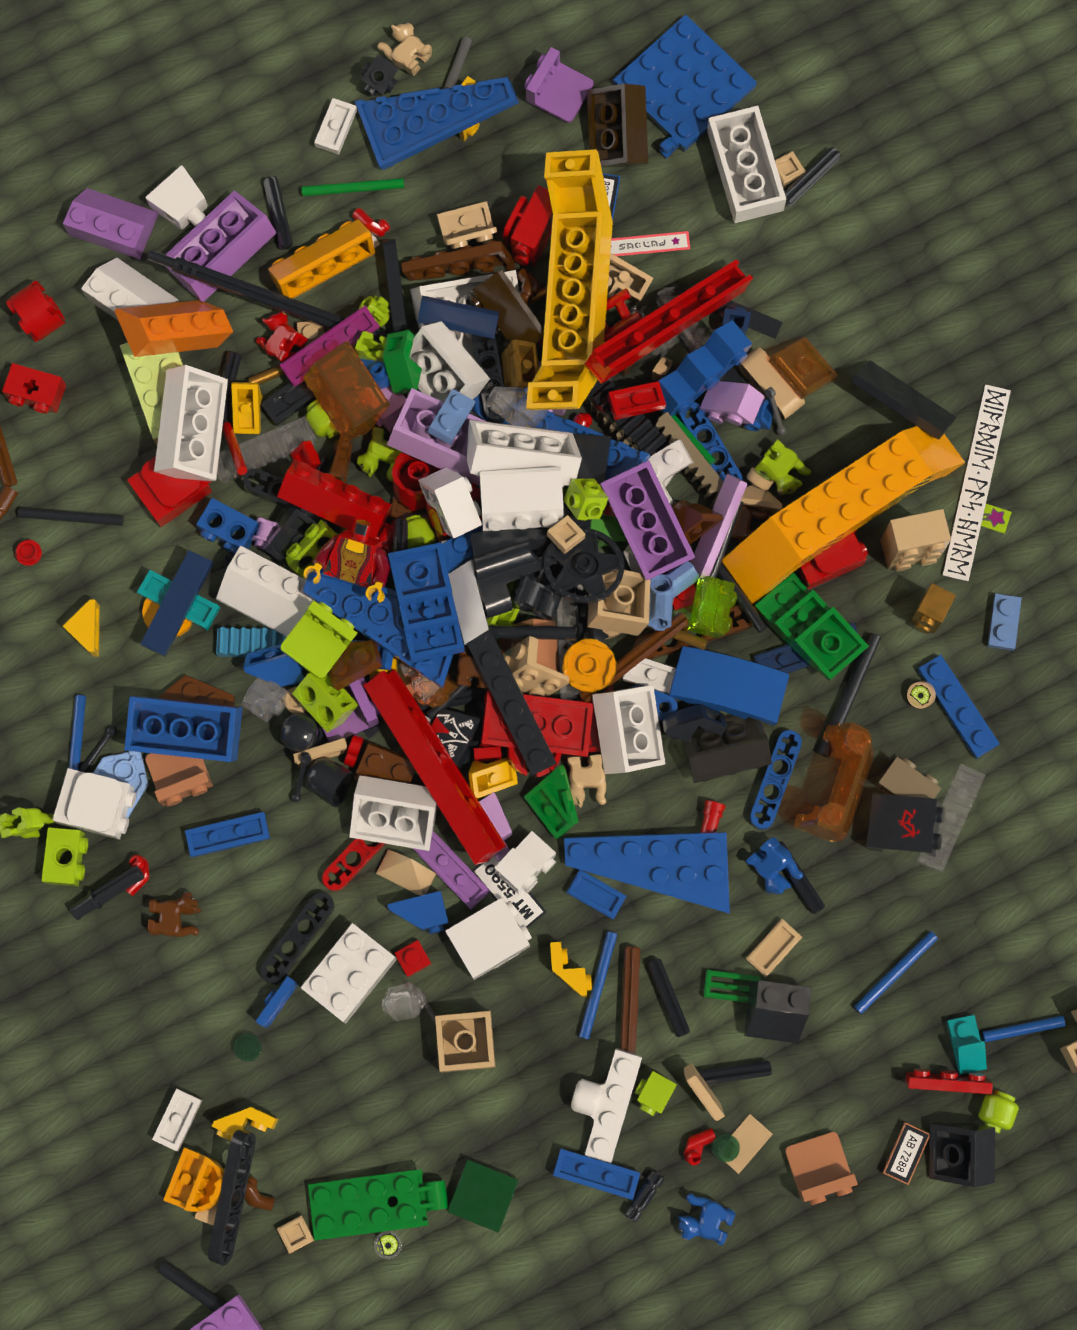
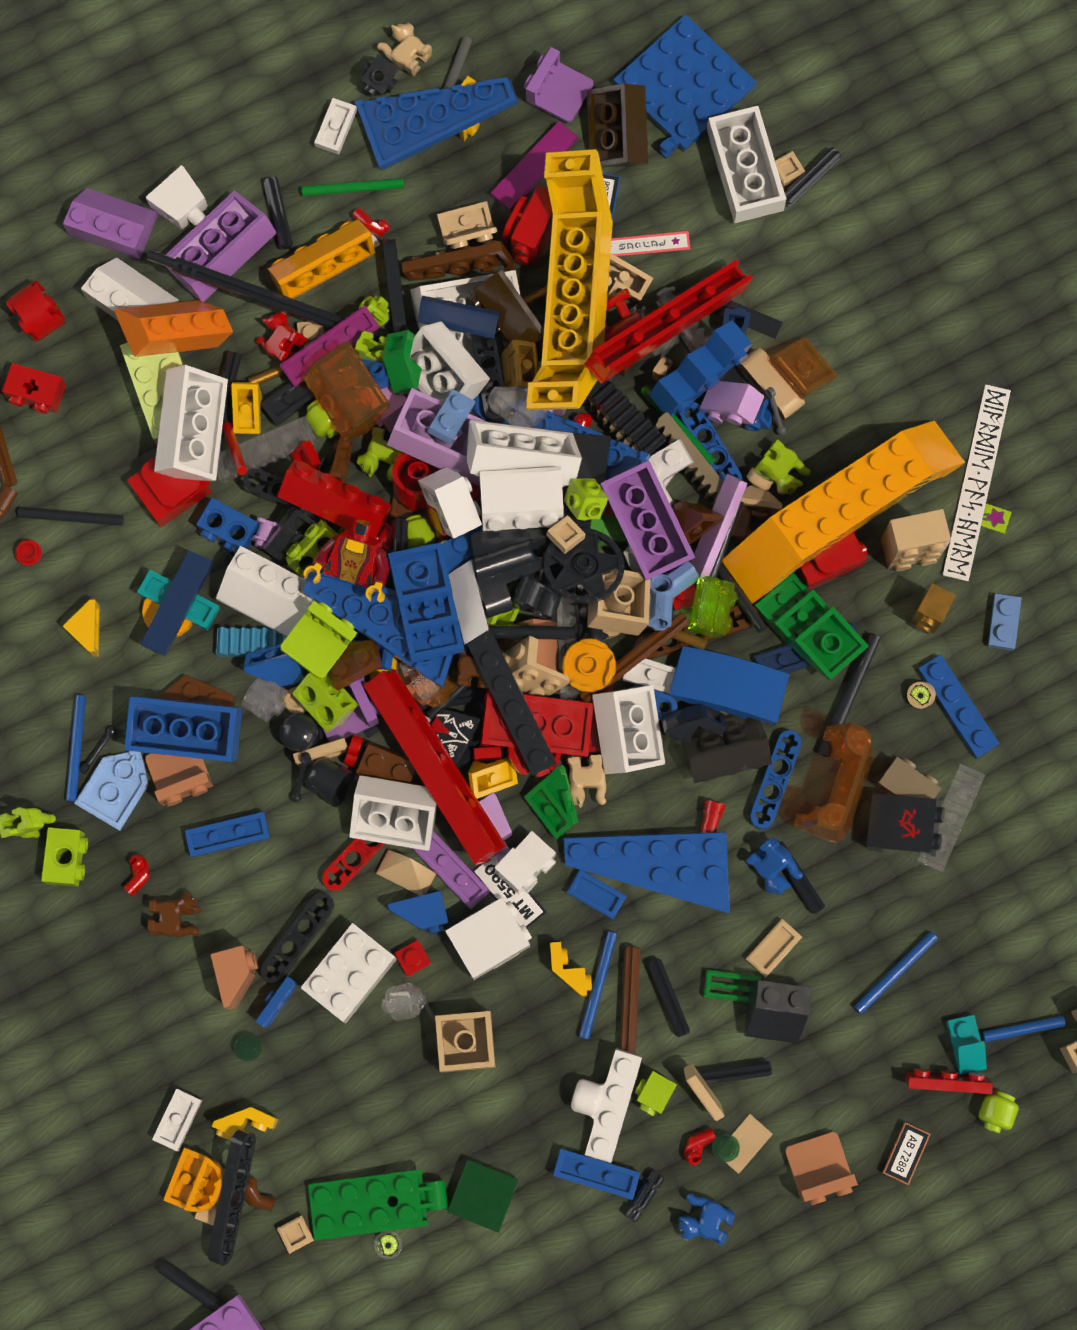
white brick [53,768,136,840] -> none
black axle [69,865,144,920] -> none
reddish brown arm [517,269,540,303] -> none
red plate [607,381,666,420] -> none
black tile [851,360,957,440] -> none
black slope [929,1123,995,1187] -> none
none -> nougat slope [211,945,258,1011]
none -> magenta tile [491,121,578,212]

